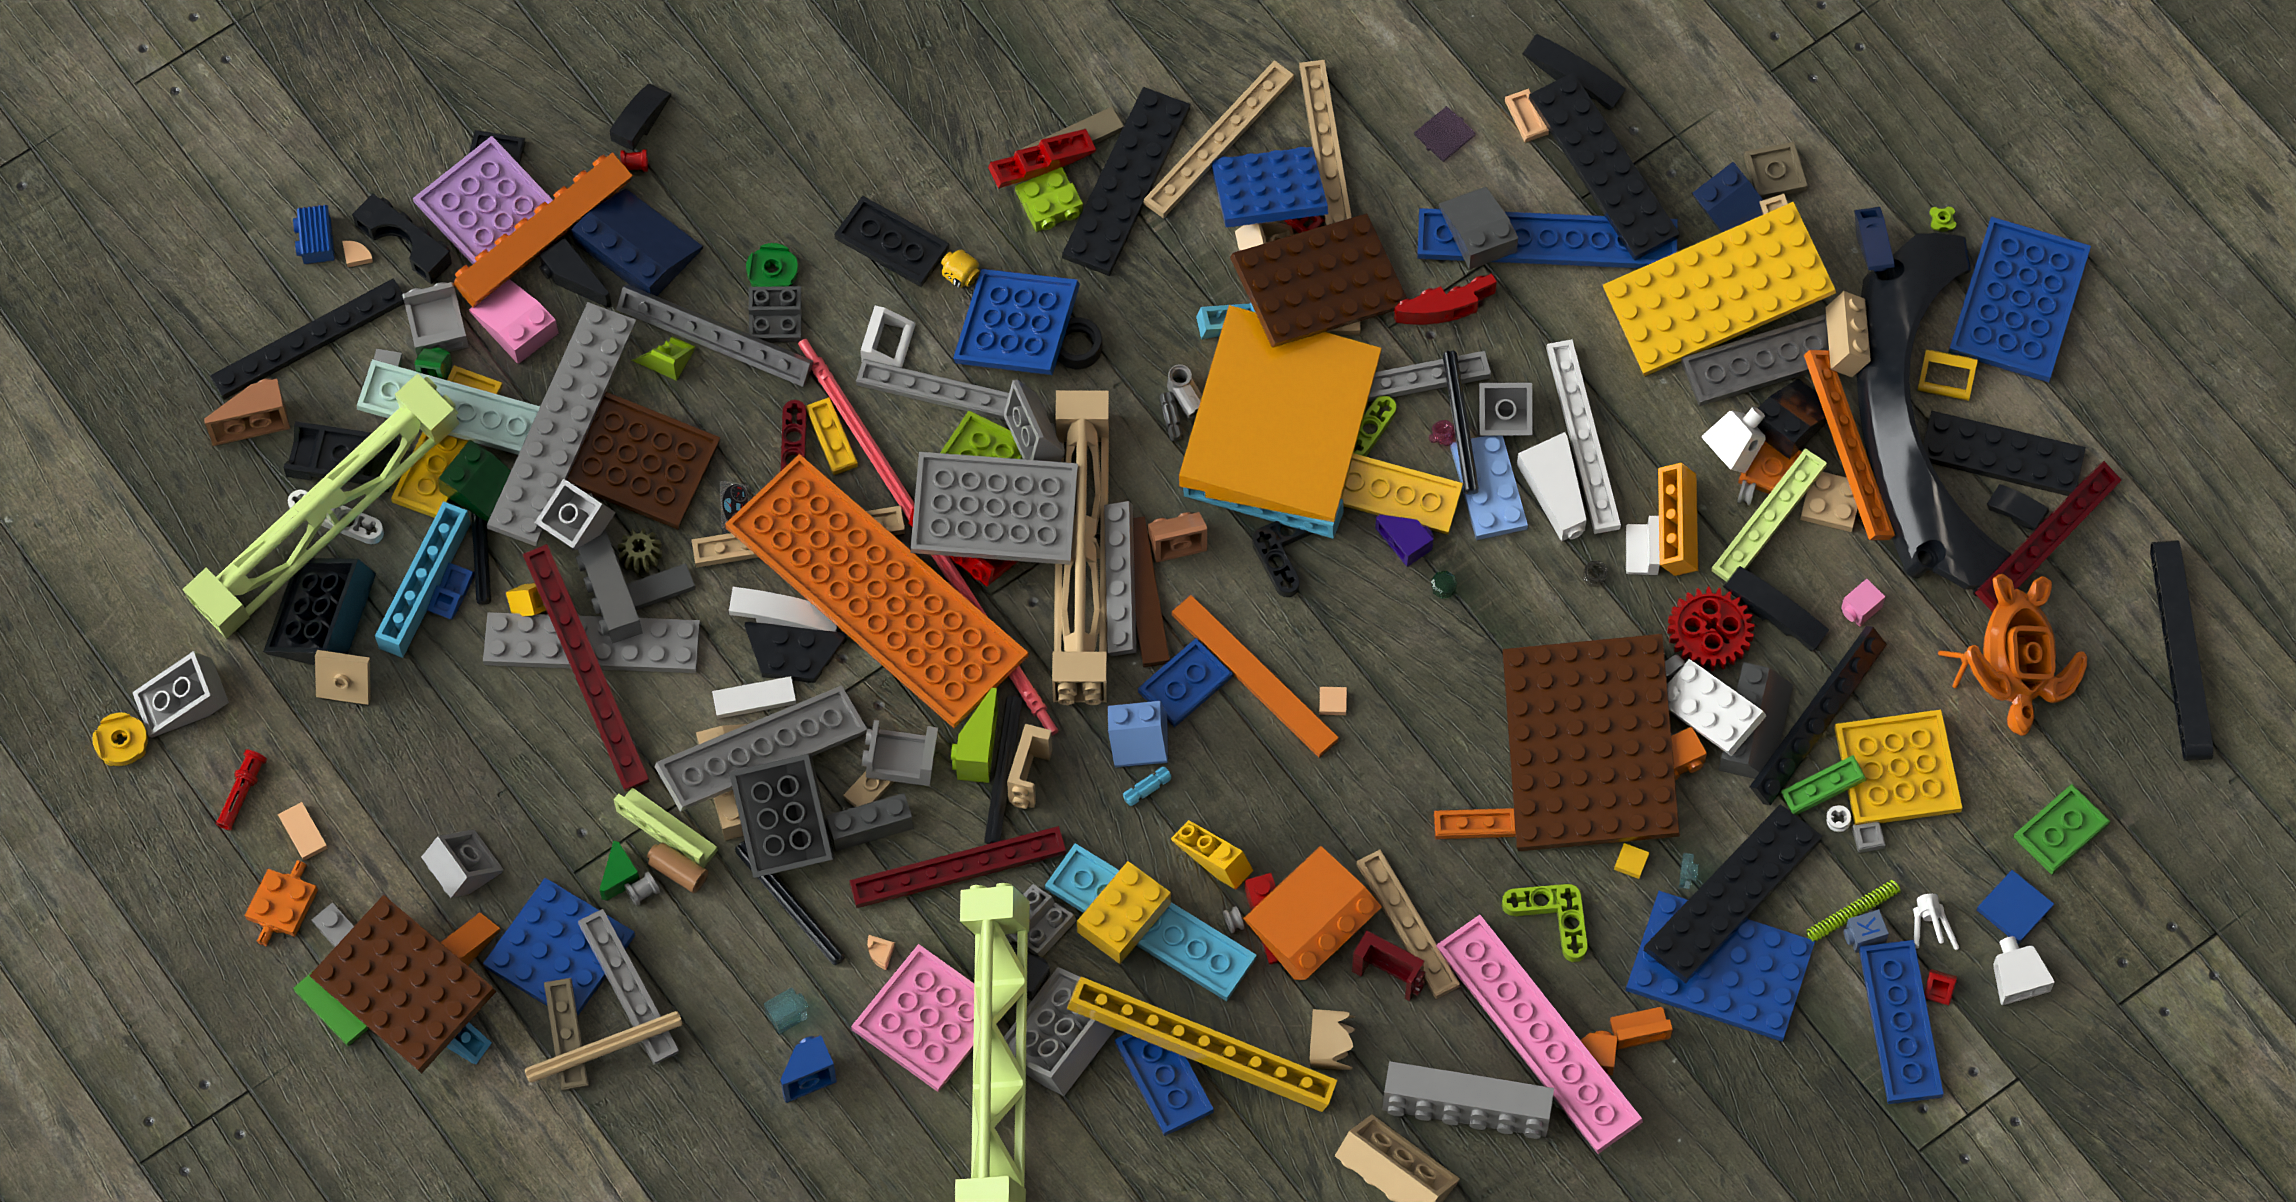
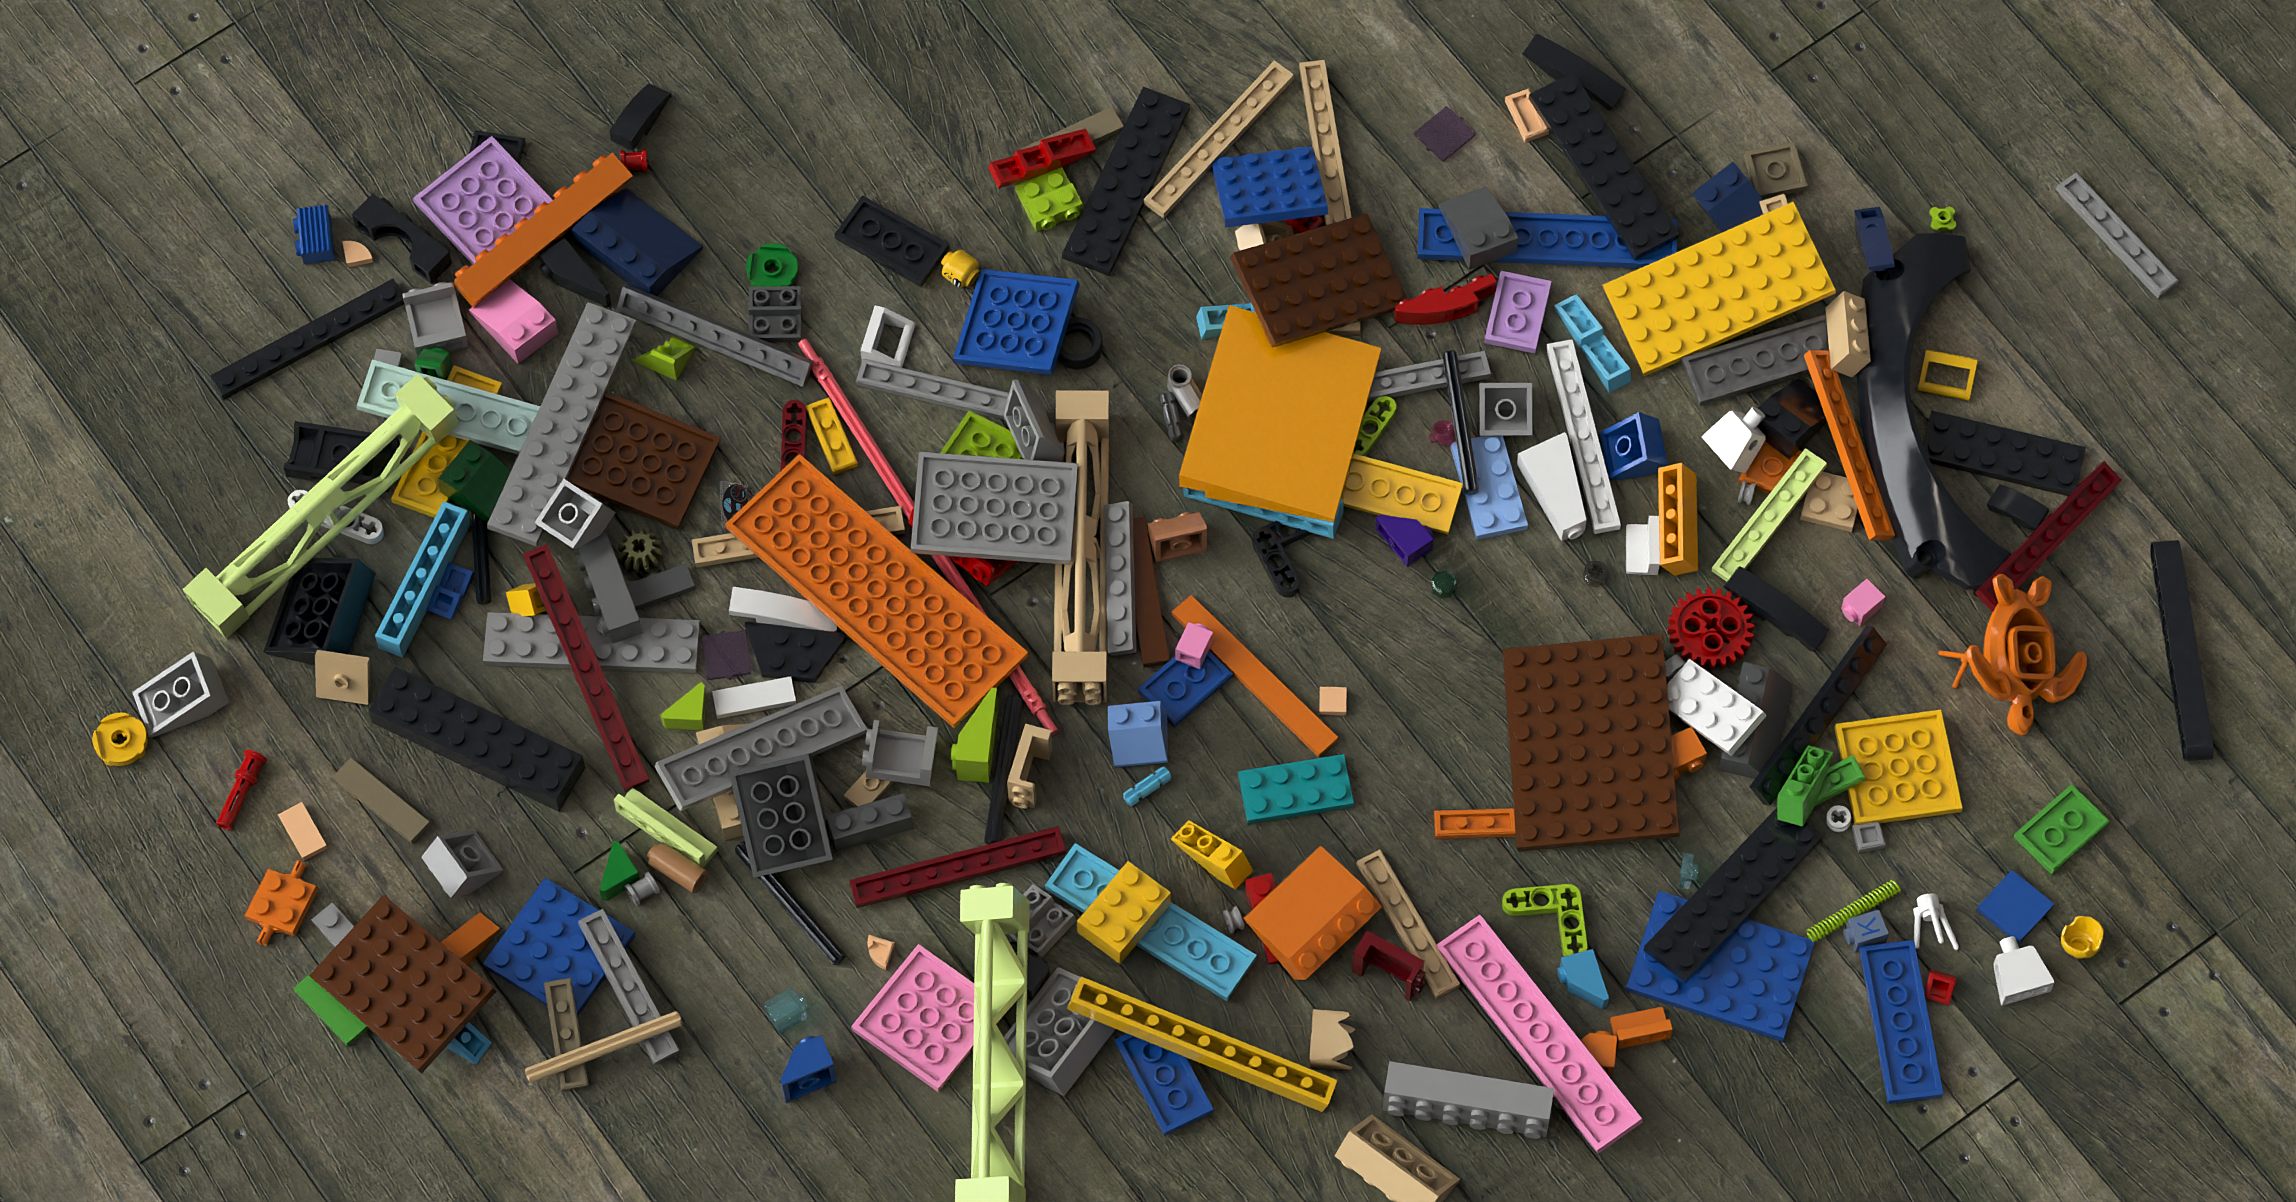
nougat slope [204,379,290,446] -> none
yellow tile [1614,843,1650,879] -> none
blue plate [1948,217,2091,383] -> none
none -> dark tan tile [332,758,430,844]
none -> black brick [368,667,585,812]
none -> lime slope [660,682,707,730]
none -> clear purple piece [702,630,751,680]
none -> bright pink brick [1175,622,1213,669]
none -> teal plate [1238,754,1354,825]
none -> lavender plate [1484,271,1552,354]
none -> medium azure slope [1554,294,1631,393]
none -> dark azure slope [1557,949,1609,1009]
none -> blue slope [1599,412,1668,481]
none -> bright green slope [1777,745,1833,827]
none -> light grey tile [2056,172,2179,299]
none -> yellow hair [2061,916,2104,959]

